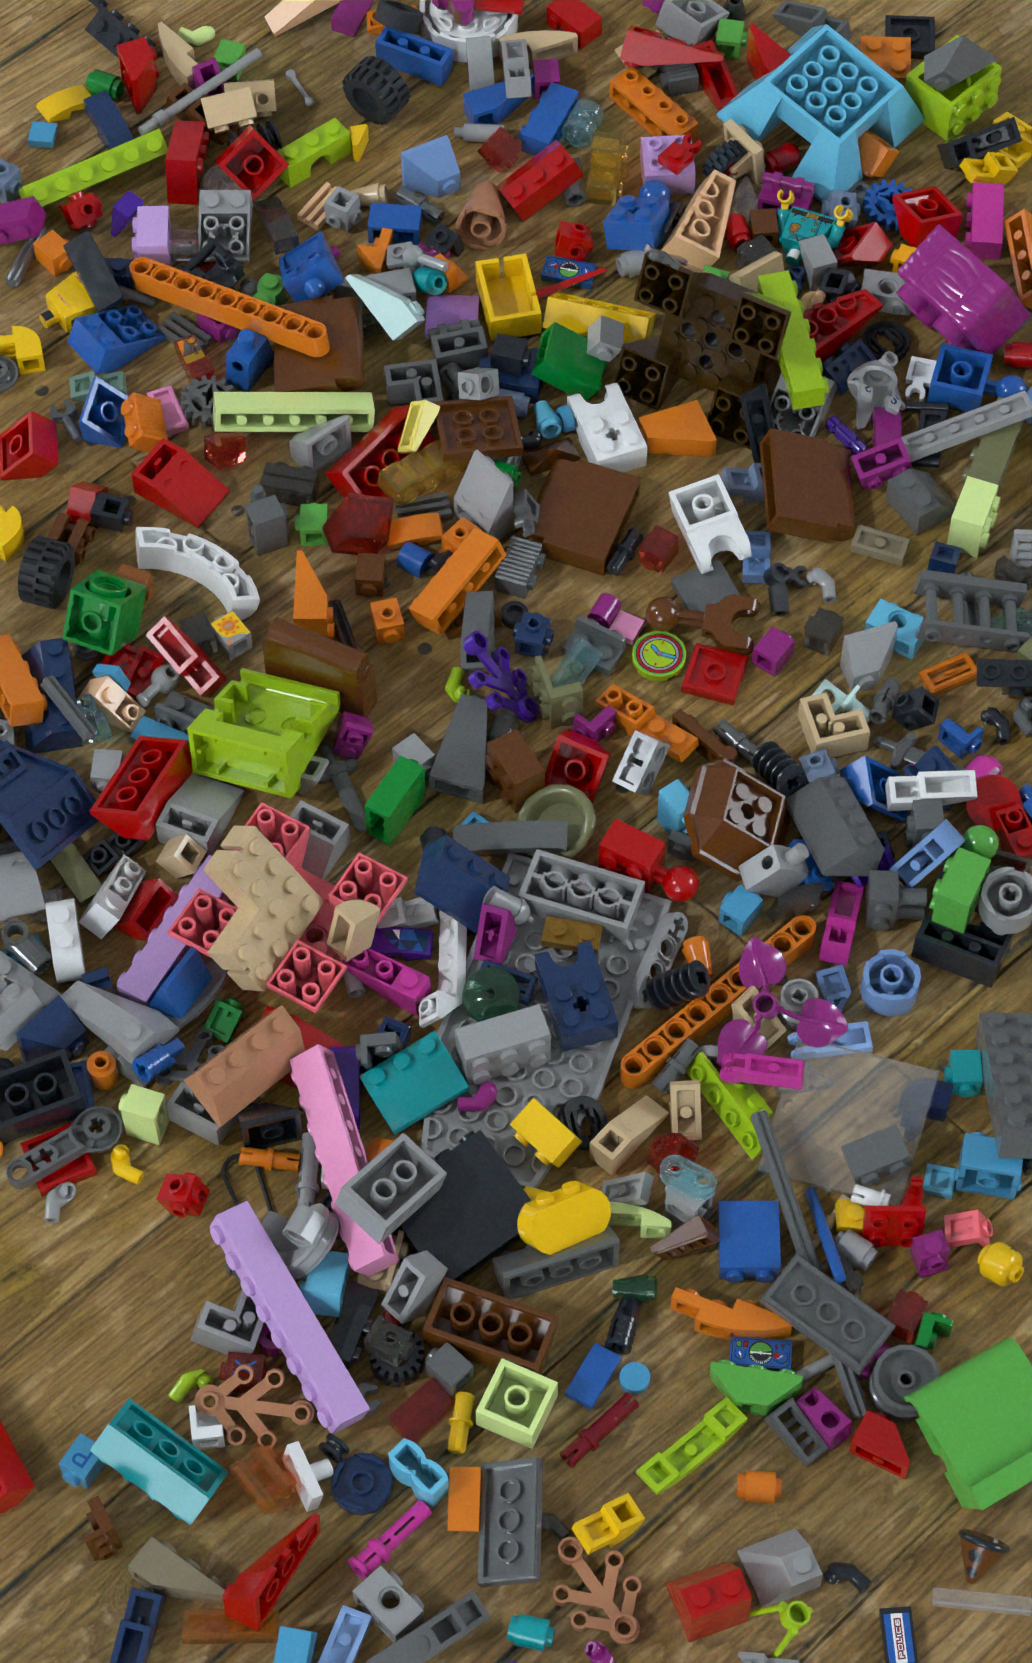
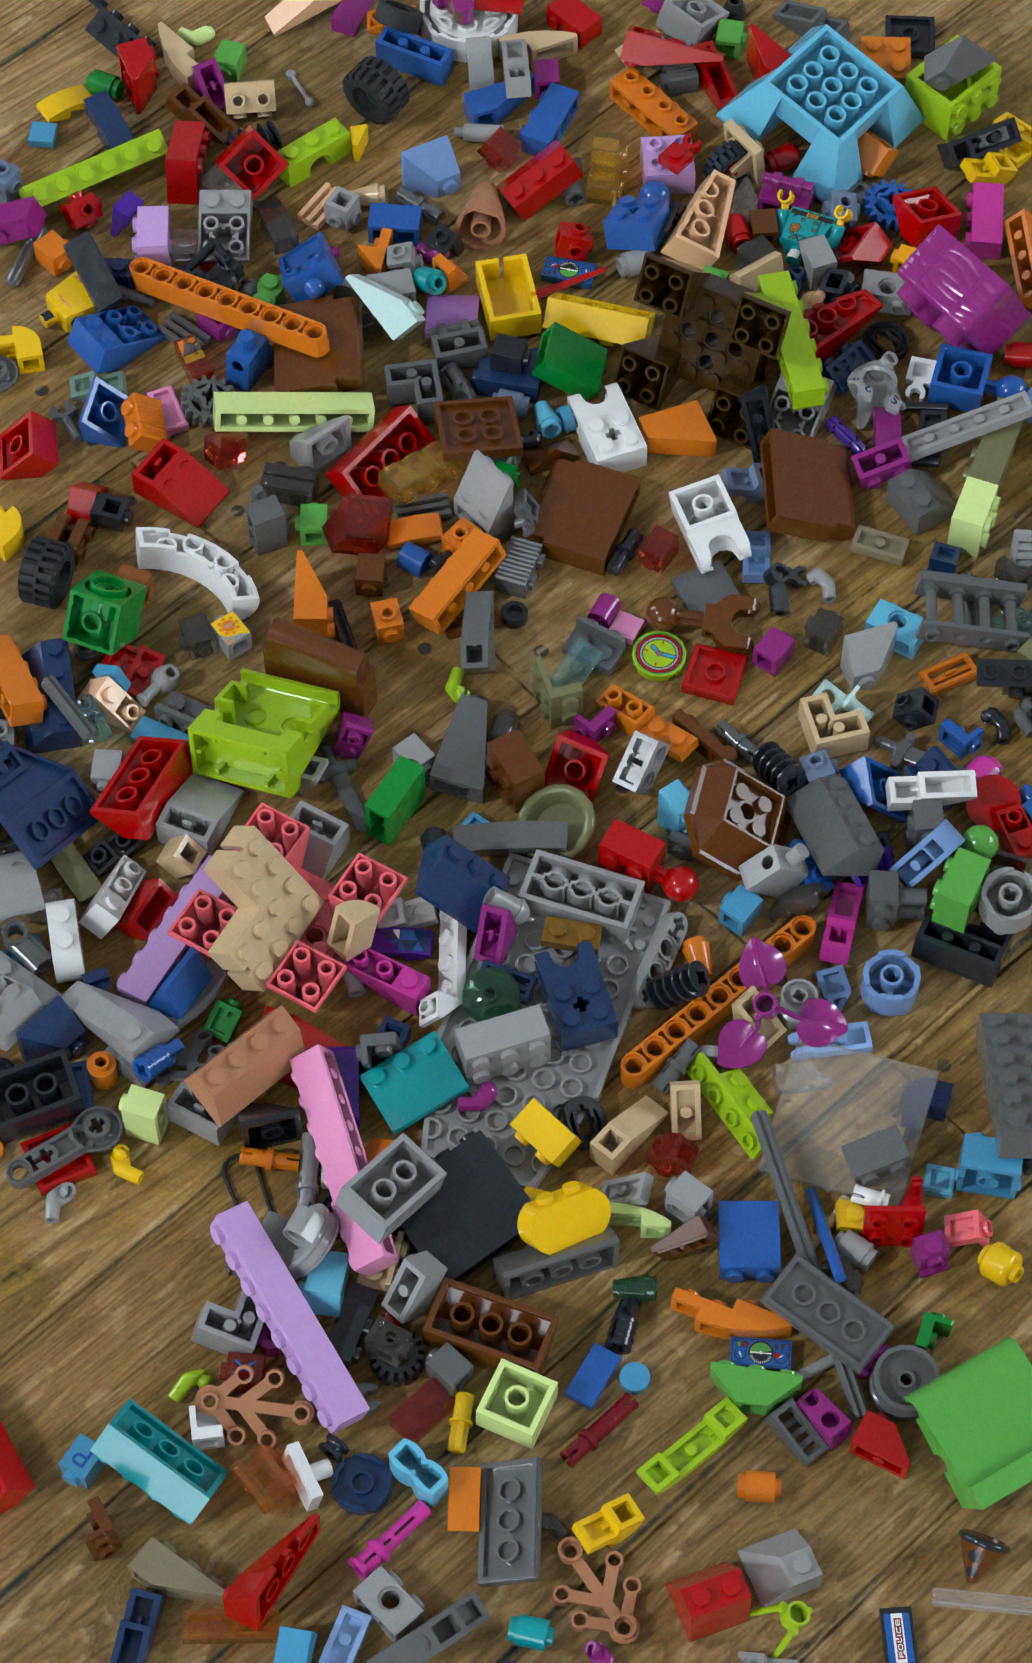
light grey bar [138,48,262,136] -> none
red slope [146,616,228,698] -> none
red brick [156,1172,210,1218] -> none
tan brick [201,86,258,134] -> none
light yellow slope [398,400,441,454] -> none
light grey bar [403,245,449,272] -> none
light grey brick [458,367,500,400] -> none
dark purple plant [463,631,539,723] -> none
dark blue brick [513,612,554,658] -> none
clear light blue wheel [561,99,604,148] -> none
light grey brick [587,315,624,362] -> none
dark grey sword [644,243,688,270] -> none
clear light blue plate [659,1155,717,1201] -> none
dark pink hinge [720,1053,805,1090] -> none
black arm [823,1562,872,1594] -> none
dark grey pin [869,678,901,724] -> none
clear red brick [886,1289,928,1344] -> none
teal brick [944,1050,983,1097] -> none

